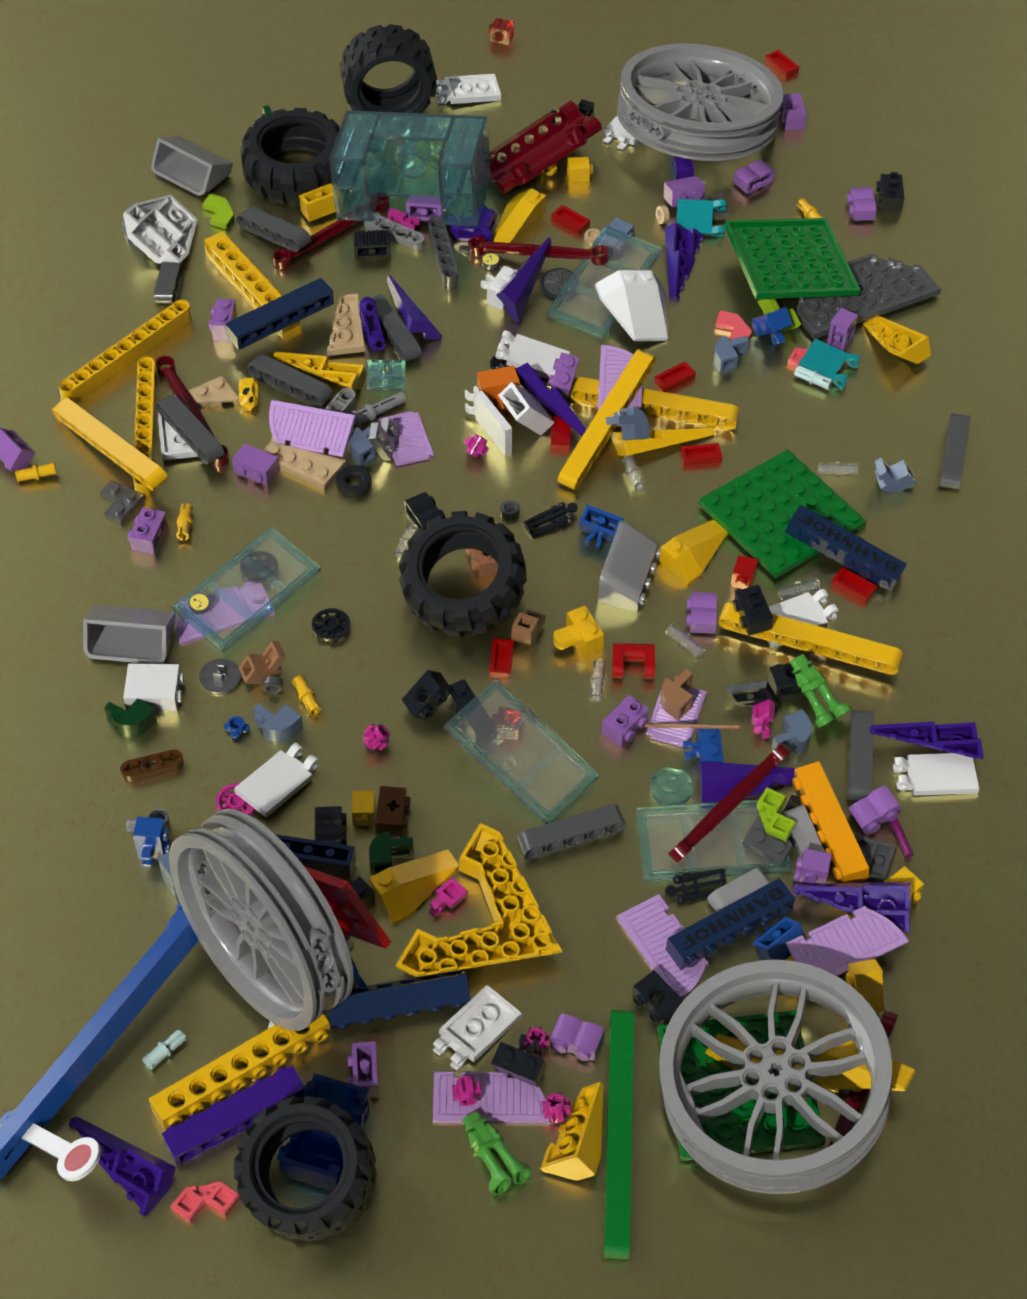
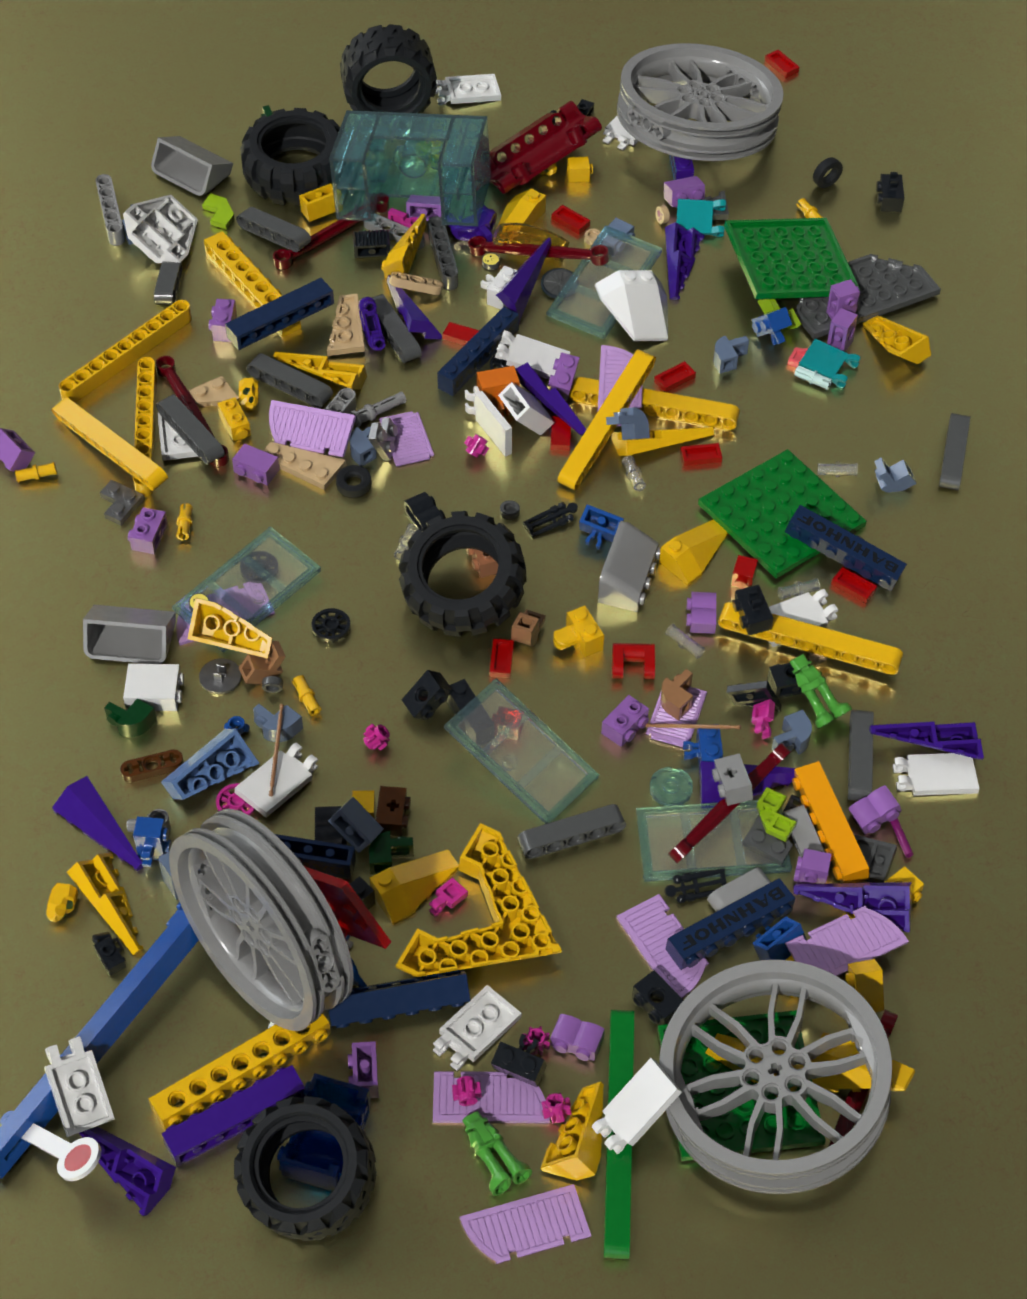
light aqua axle [142,1030,187,1070] -> none
coral tile [170,1181,240,1223] -> none
clear light blue brick [366,360,406,390] -> none
clear red brick [488,18,515,45] -> none
clear pin [589,659,607,702] -> none
coral tile [715,310,752,341] -> none
medium lavender brick [733,160,775,194] -> none
medium lavender brick [780,93,807,130] -> none
medium lavender brick [846,187,876,221] -> none
none -> white tile [44,1036,115,1137]
none -> yellow rock [46,883,79,922]
none -> dark purple wedge [52,776,144,871]
none -> yellow wedge [67,852,144,955]
none -> black piece [92,932,126,976]
none -> light grey beam [96,174,125,246]
none -> medium blue wedge [161,729,259,800]
none -> yellow wedge [187,598,273,658]
none -> yellow brick [217,397,251,442]
none -> medium nougat piece [269,704,284,797]
none -> sand blue brick [328,797,384,853]
none -> yellow wedge [381,214,427,279]
none -> tan beam [389,272,443,295]
none -> dark blue brick [437,307,519,396]
none -> red tile [442,322,480,346]
none -> lavender piece [459,1184,591,1264]
none -> clear yellow windscreen [493,223,570,262]
none -> white tile [592,1058,682,1154]
none -> light grey brick [712,753,753,806]
none -> black tyre [813,157,843,188]
none -> medium lavender brick [826,279,860,320]

